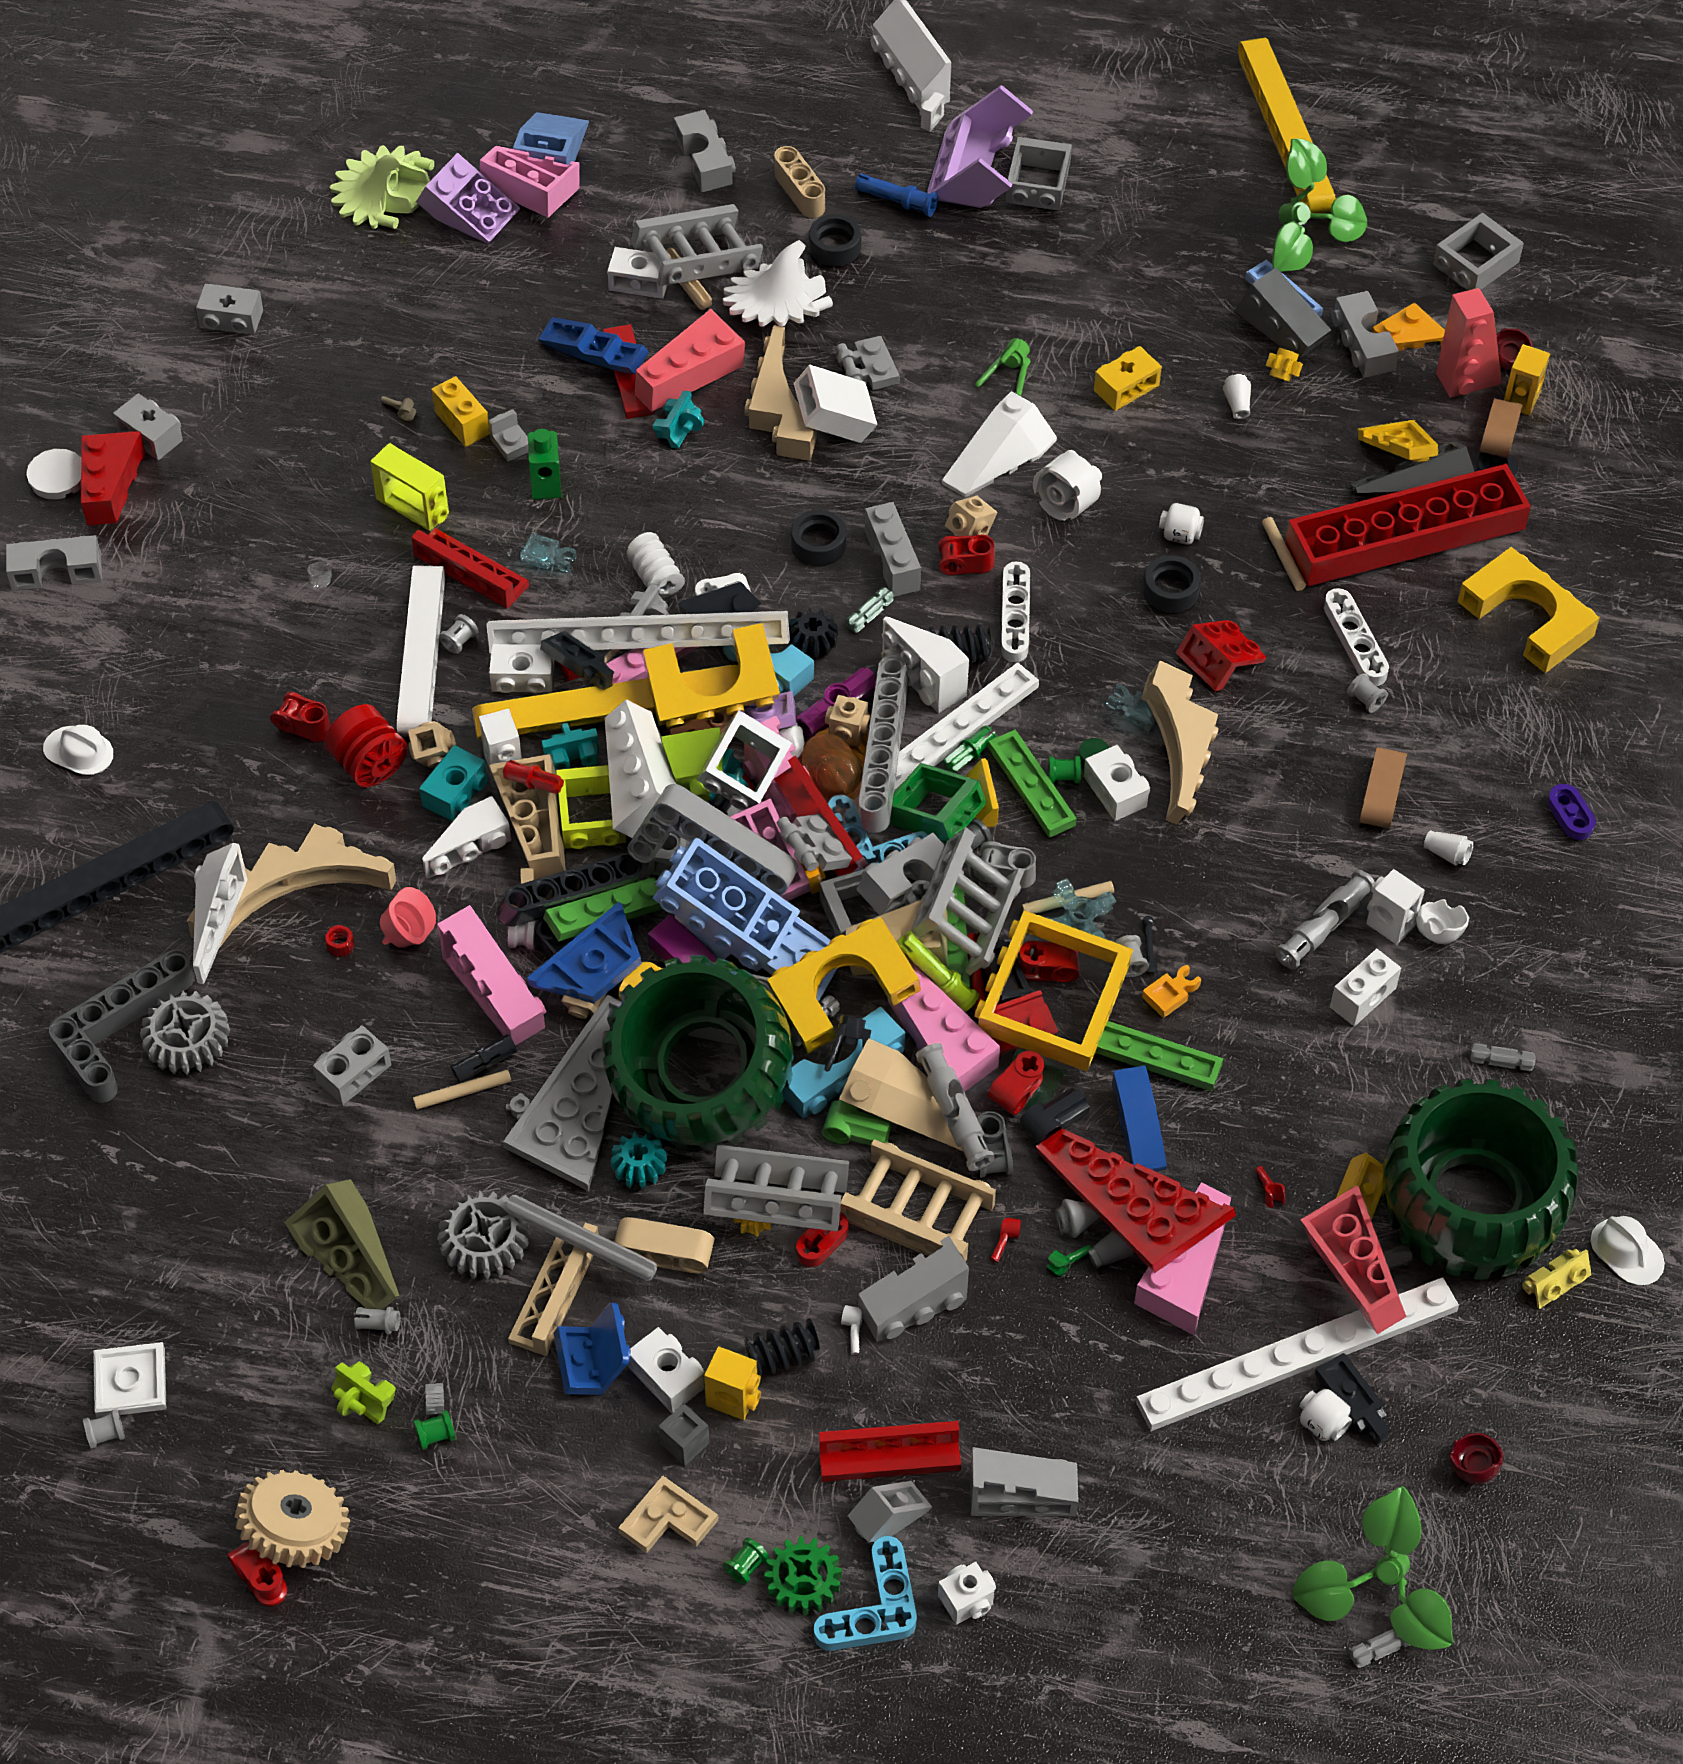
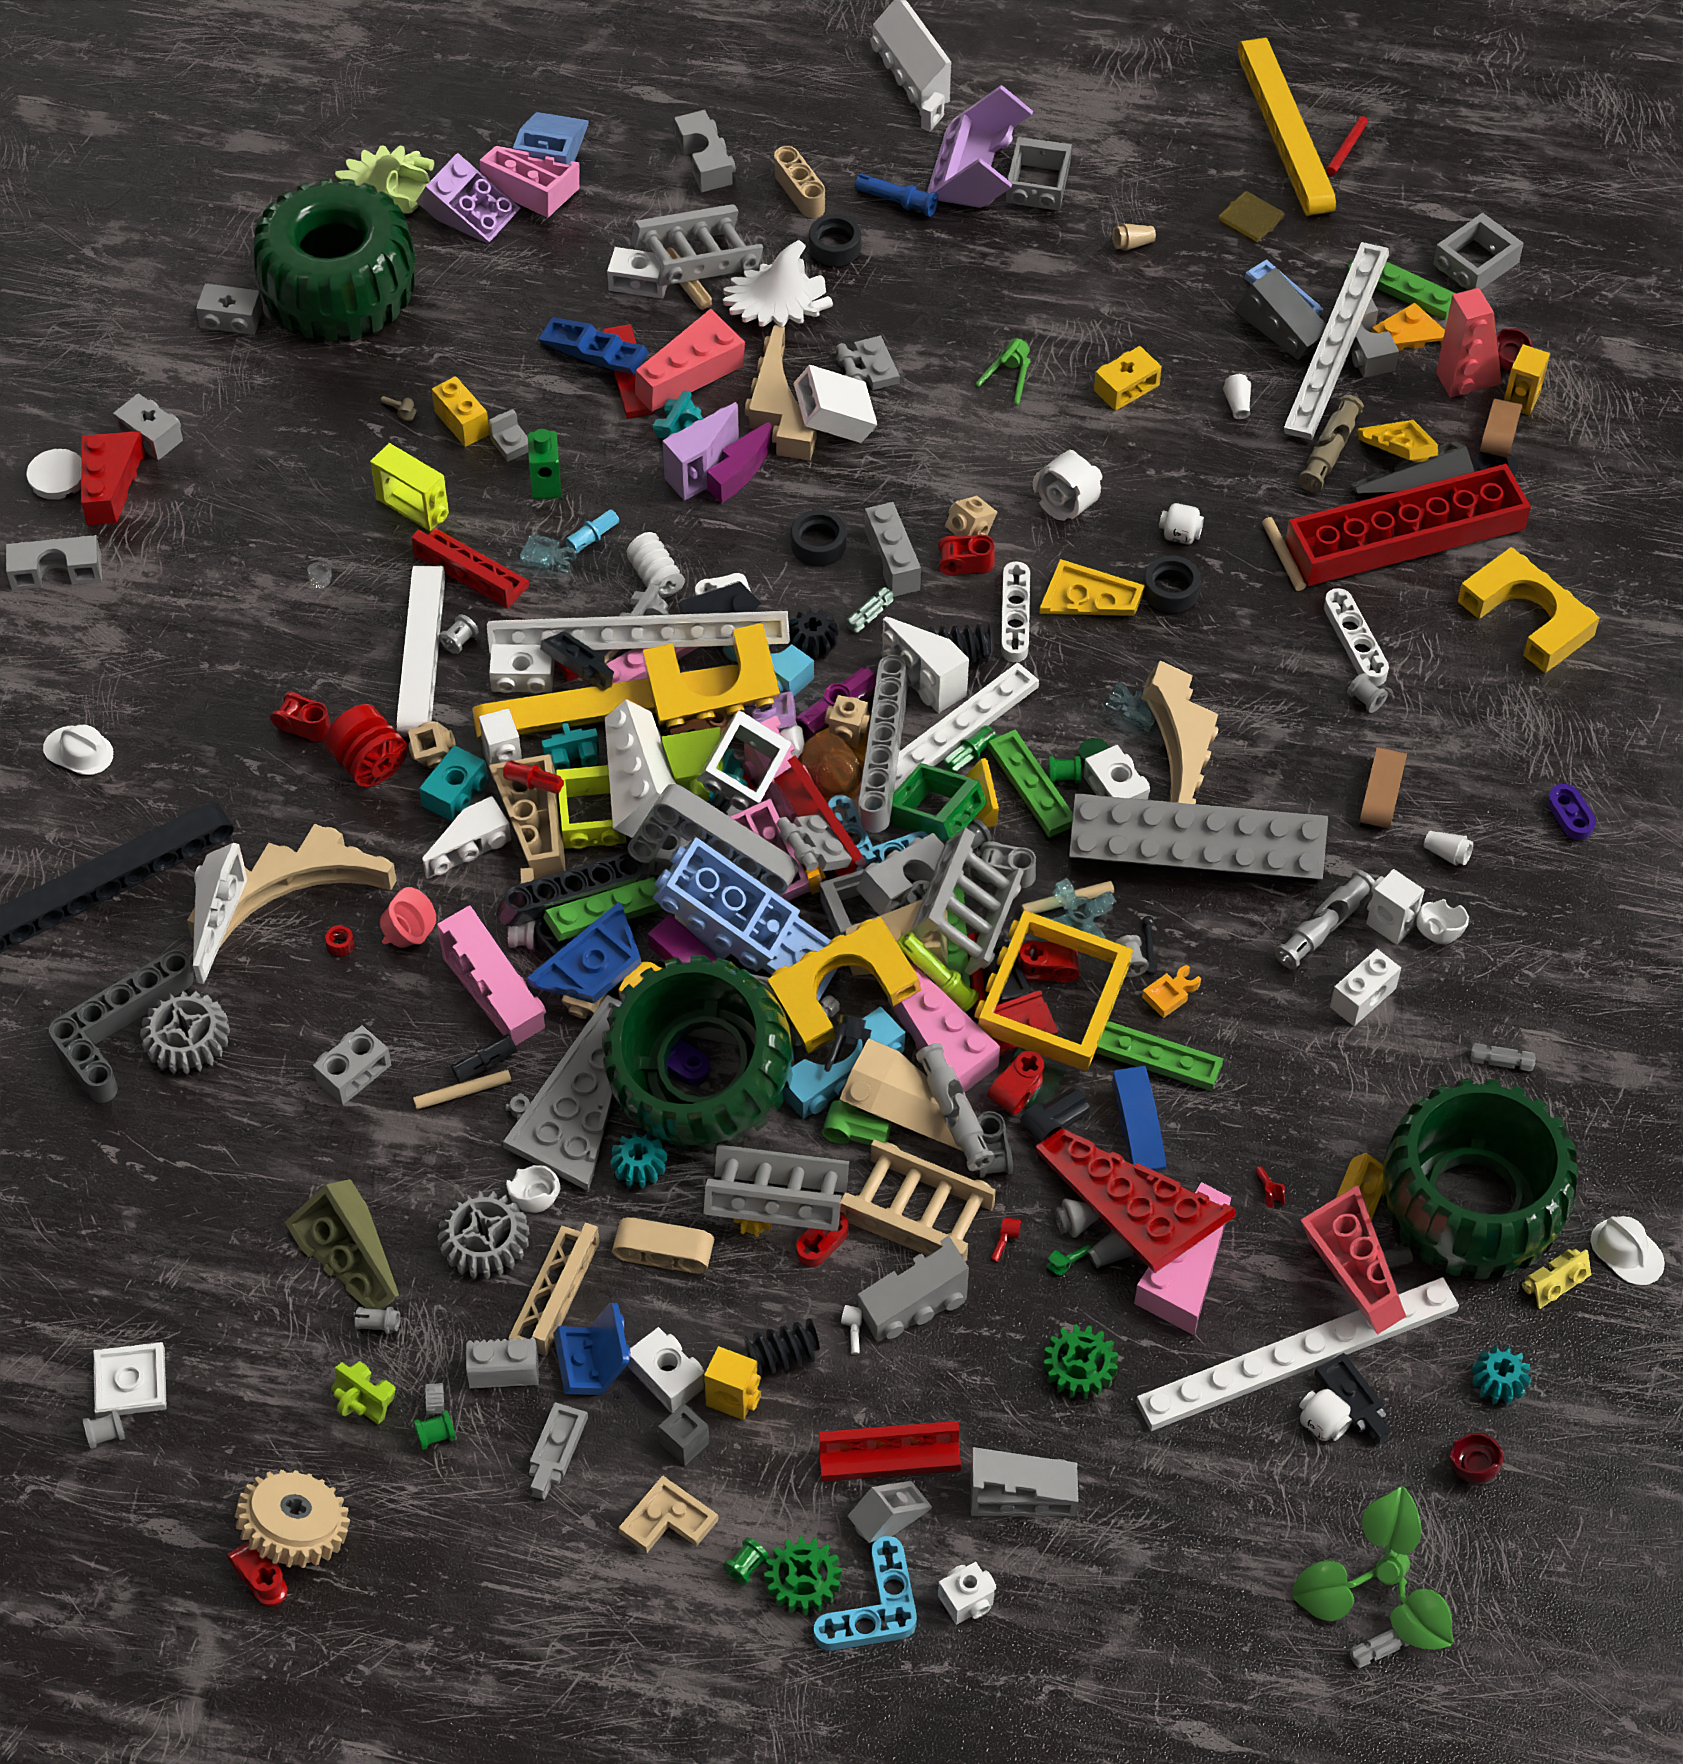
light grey axle [505,1195,657,1281] -> none
white wedge [942,391,1057,497] -> none
red bracket [1175,620,1267,691] -> none
yellow gear [1266,348,1303,382] -> none
bright green plant [1272,138,1367,272] -> none
none -> dark green tyre [253,178,415,342]
none -> light grey brick [466,1337,539,1388]
none -> white hair [506,1165,560,1213]
none -> light grey hinge [529,1402,588,1500]
none -> medium azure axle [565,510,619,555]
none -> lavender slope [663,402,739,501]
none -> dark purple plate [667,1039,710,1086]
none -> magenta slope [707,422,772,503]
none -> yellow wing [1040,559,1145,616]
none -> green gear [1043,1324,1118,1399]
none -> light grey brick [1069,794,1328,880]
none -> tan cone [1112,223,1156,251]
none -> clear yellow piece [1219,191,1285,242]
none -> white plate [1284,242,1389,440]
none -> dark tan piece [1298,395,1364,492]
none -> red bar [1326,116,1368,176]
none -> bright green plate [1347,260,1456,320]
none -> teal gear [1471,1345,1531,1406]

